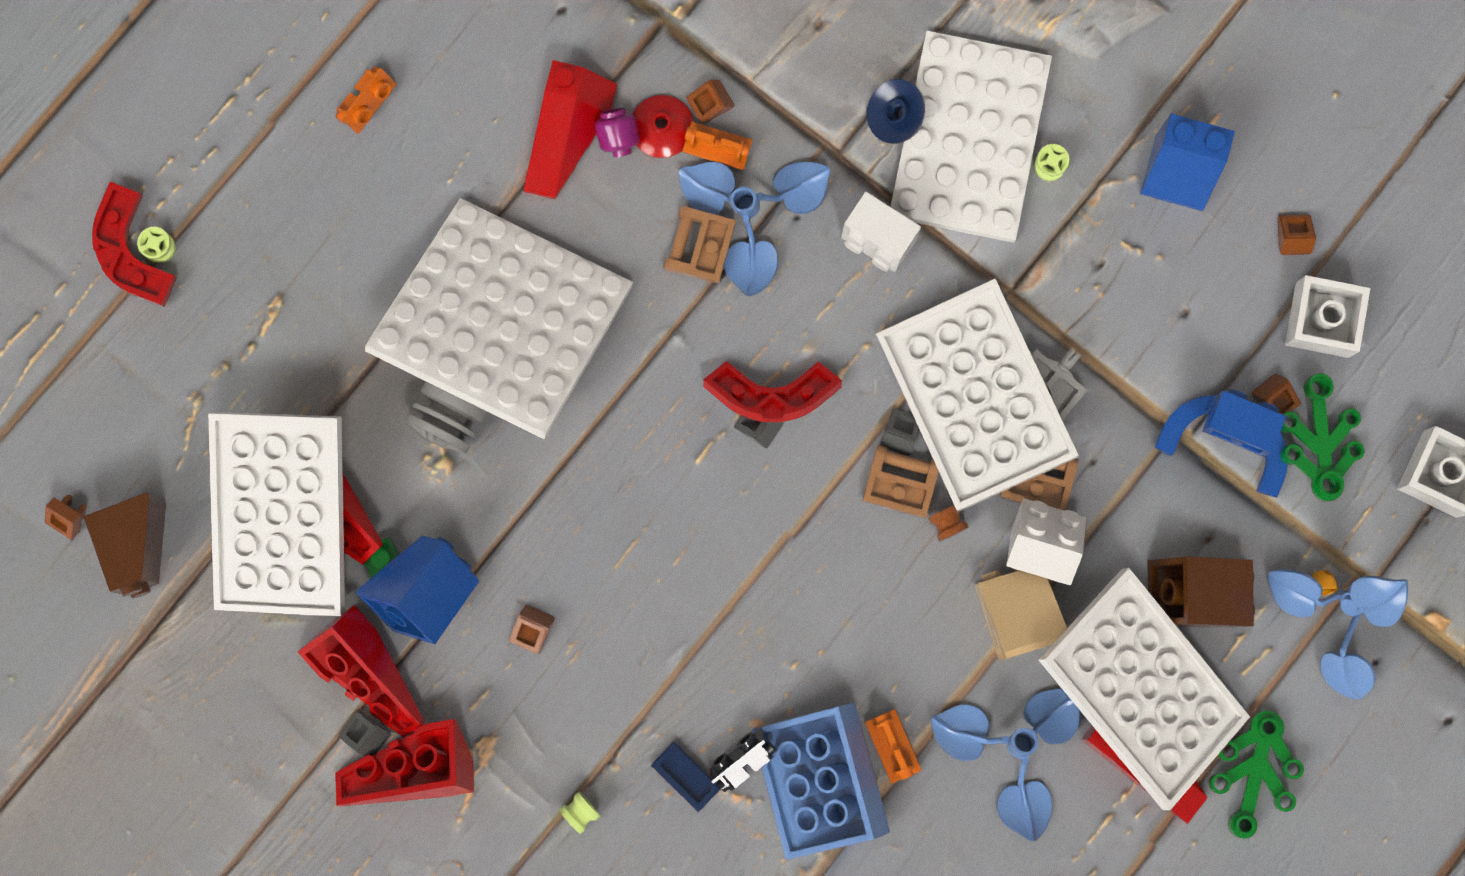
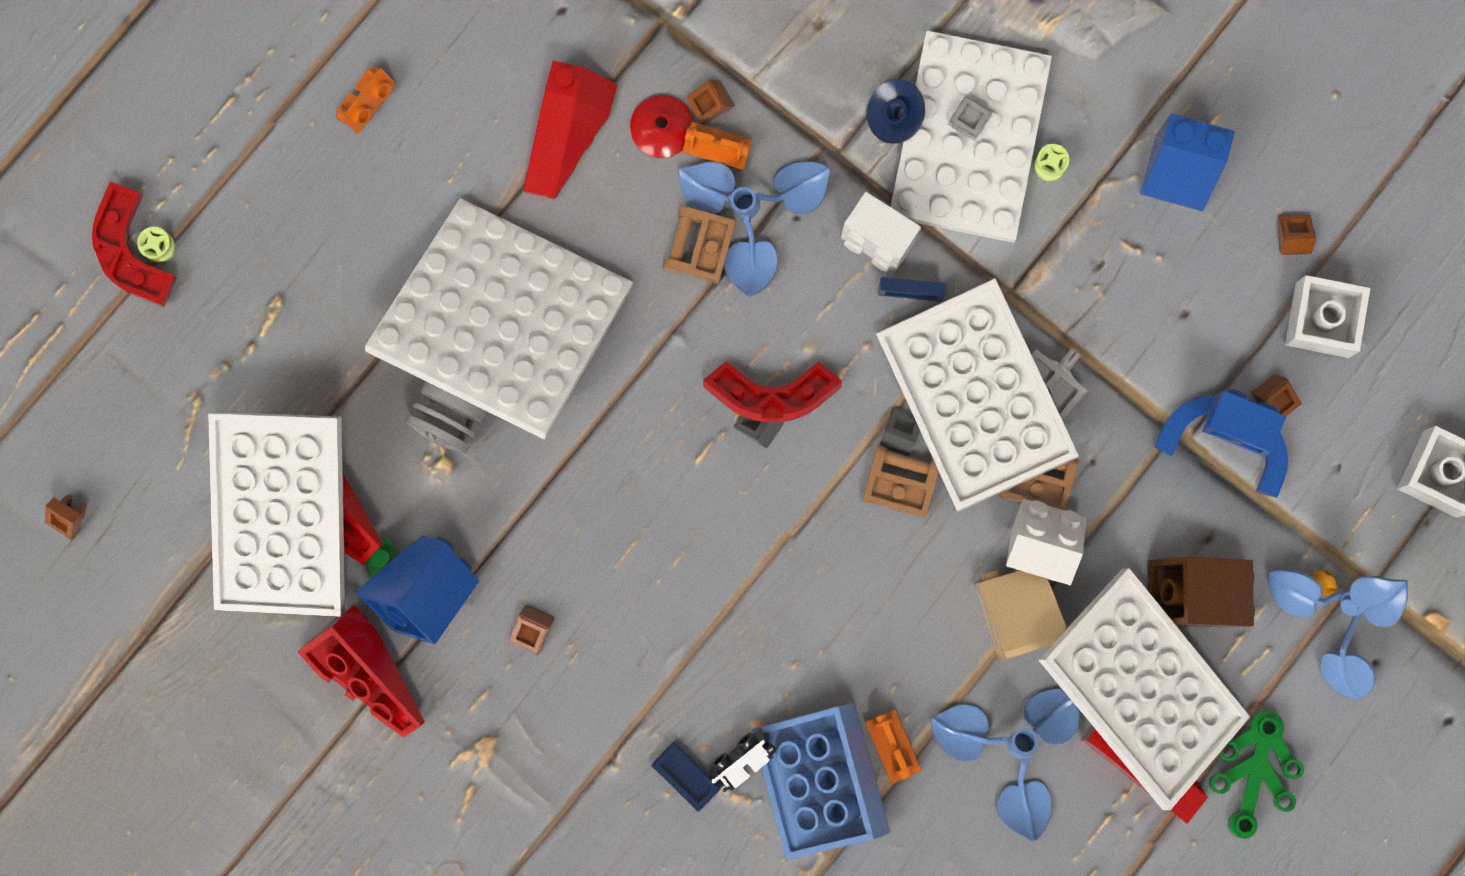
reddish brown slope [83,492,166,599] -> none
red wedge [335,719,474,807] -> none
dark grey slope [338,710,390,757] -> none
yellowish green wheel [559,792,601,834] -> none
magenta head [595,108,640,157] -> none
dark orange wheel [928,505,969,542] -> none
green plant [1280,373,1365,502] -> none
none -> dark blue tile [878,277,946,302]
none -> light grey tile [947,95,993,141]

